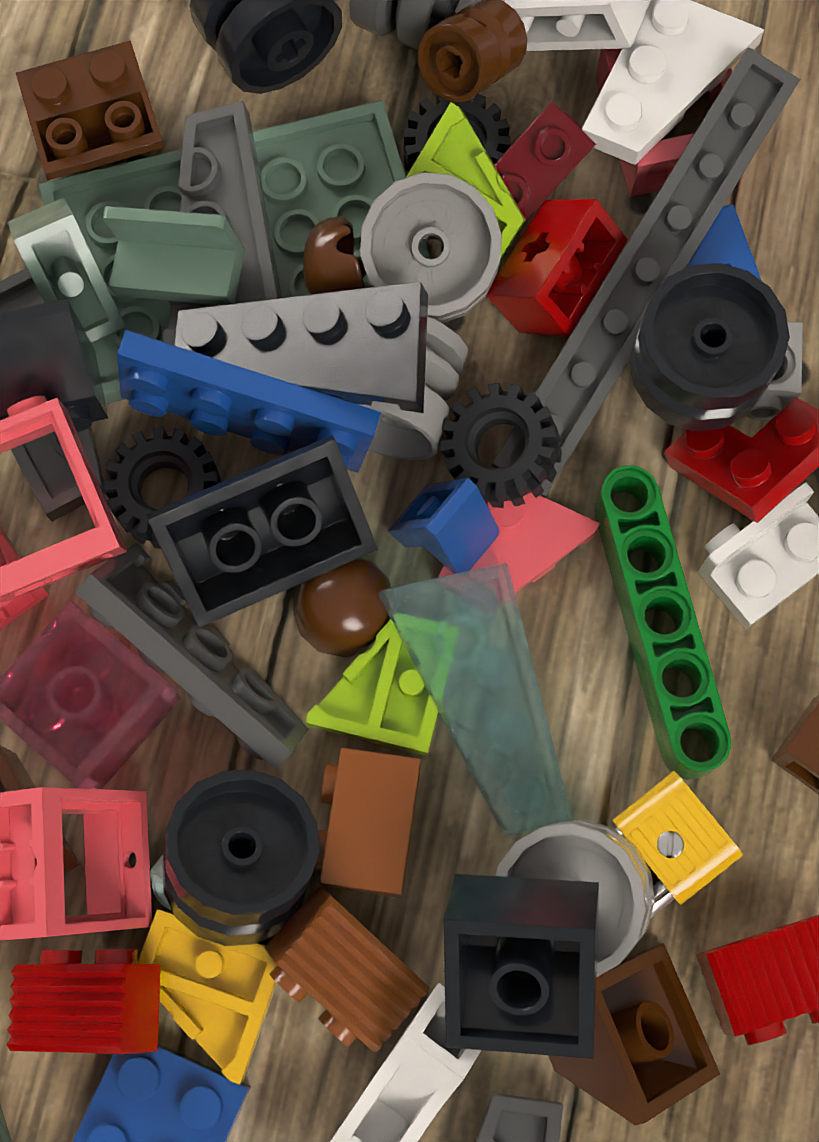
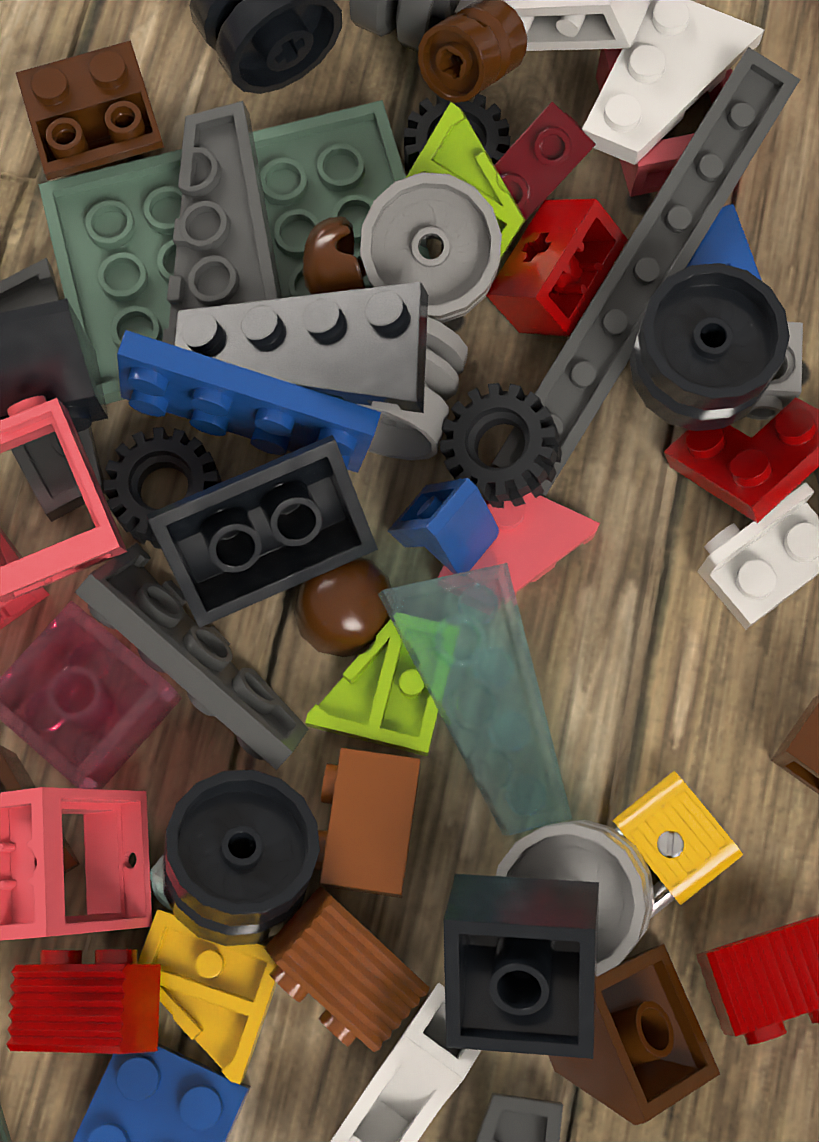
sand green slope [8,197,126,342] -> none
sand green panel [102,206,245,305] -> none
green beam [595,465,731,780] -> none

